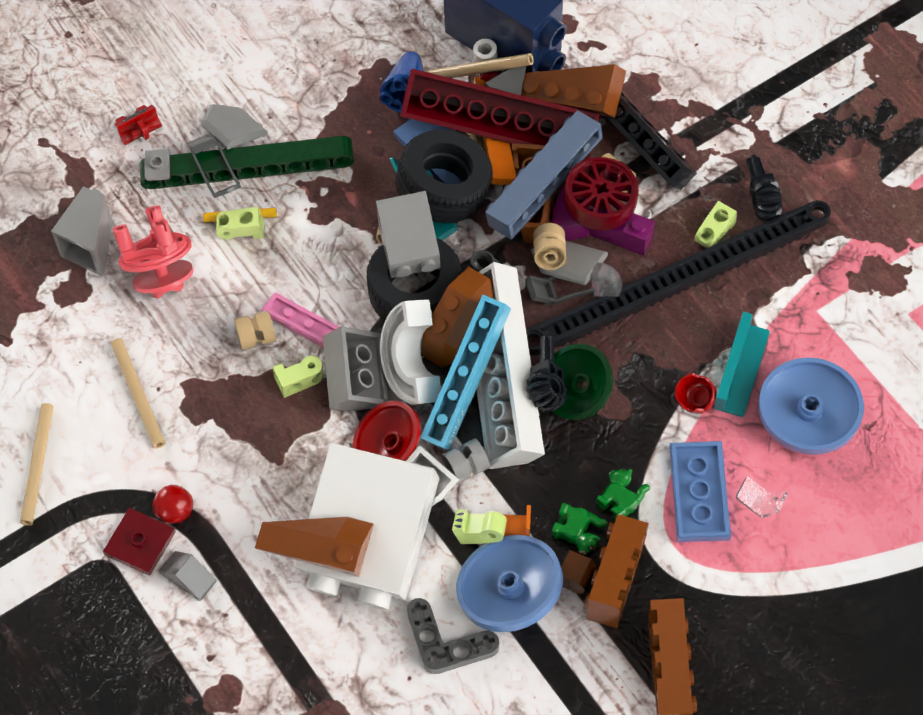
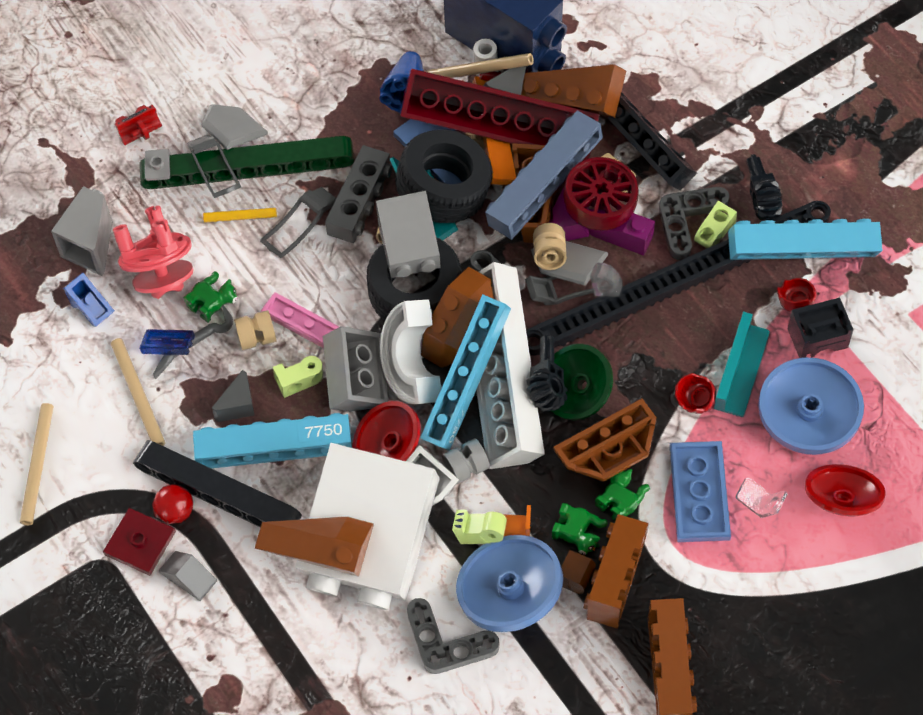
yellowish green leg [216,207,264,239] -> none
none -> slope [63,272,115,327]
none -> black beam [133,440,302,528]
none -> clear blue tile [139,329,195,355]
none -> dark grey piece [153,305,233,379]
none -> green animal [183,271,238,323]
none -> medium azure brick [193,413,352,469]
none -> dark grey slope [212,370,255,422]
none -> dark grey piece [260,187,336,258]
none -> dark grey brick [325,145,393,244]
none -> dark orange wedge [553,399,656,481]
none -> dark grey beam [659,187,729,260]
none -> medium azure brick [728,219,883,260]
none -> red hair [777,278,817,312]
none -> black piece [787,297,854,358]
none -> red dish [805,464,886,517]

